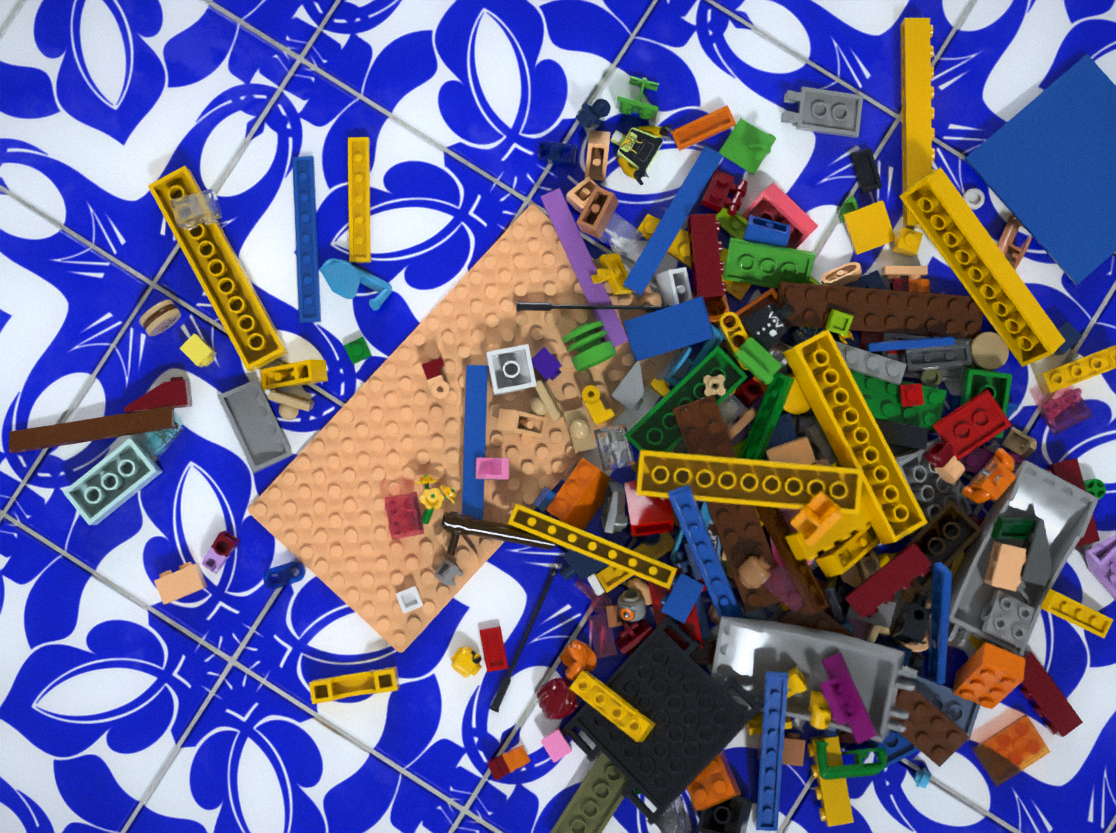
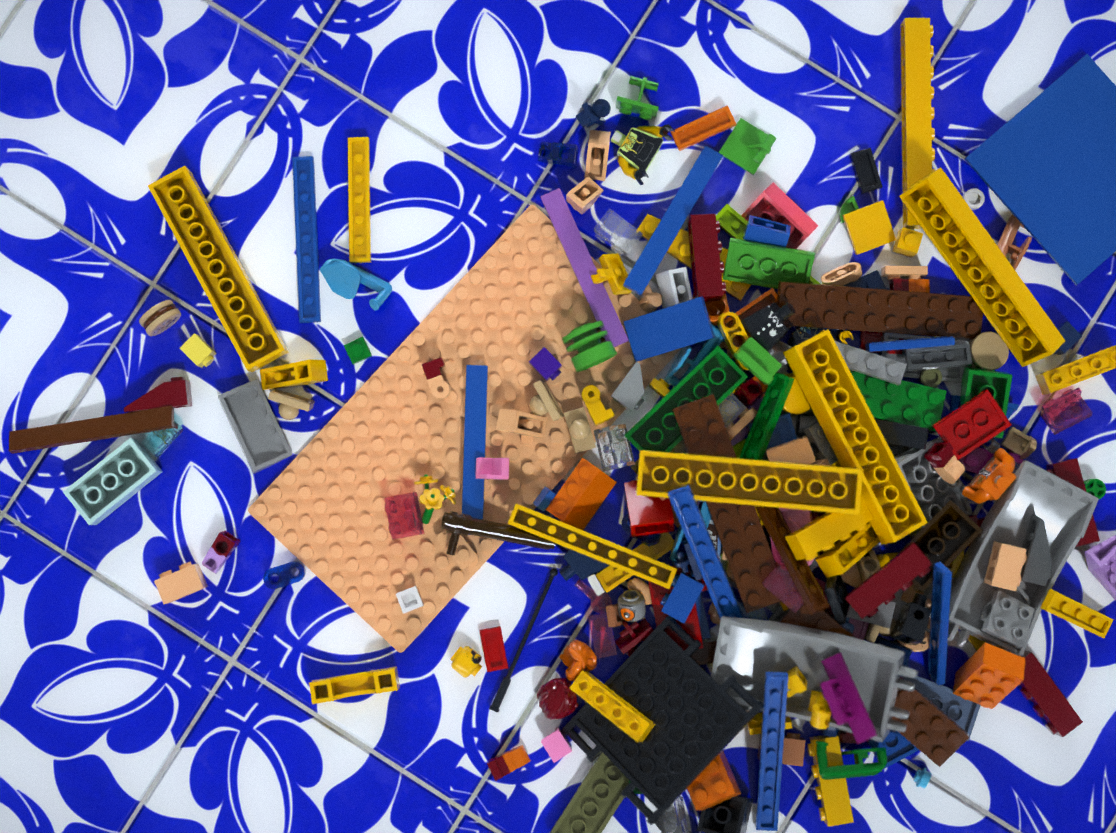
clear brick [170,189,223,230] -> none
light grey tile [434,558,463,586] -> none
white slope [486,344,536,396] -> none
black piece [516,301,670,312] -> none
nougat brick [576,186,619,239] -> none
dark grey slope [600,479,628,534] -> none
dark red plate [701,170,748,216] -> none
tan plate [703,374,726,396] -> none
medium nougat head [738,556,771,589] -> none
light grey tile [781,87,863,138] -> none
light orange panel [791,492,842,547] -> none
lime tile [825,309,854,336] -> none
red plate [898,383,924,407] -> none
black plate [908,652,926,672] -> none
clear orange plate [972,714,1050,787] -> none
dark green tile [991,517,1035,540] -> none

